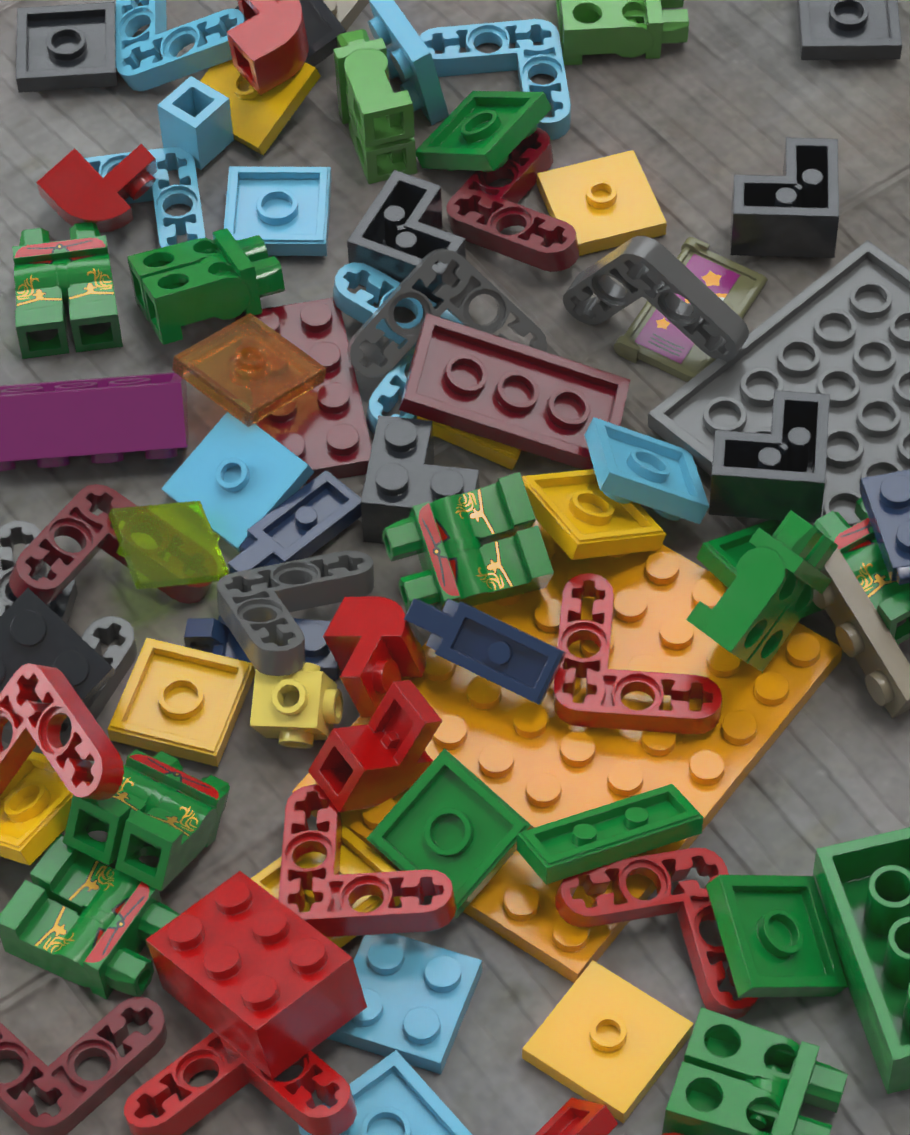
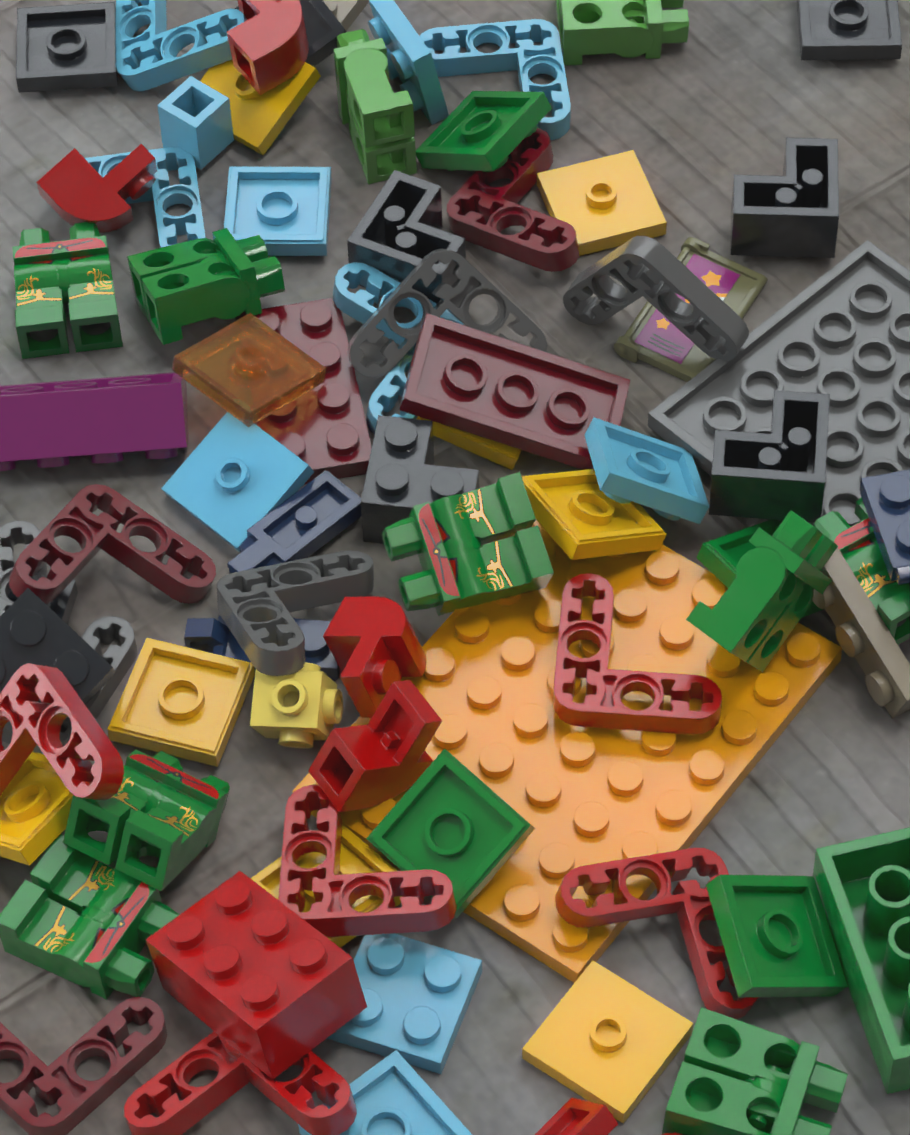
clear neon green piece [108,501,229,590] -> none
dark blue hinge [404,598,567,705] -> none
green tile [516,784,704,885] -> none

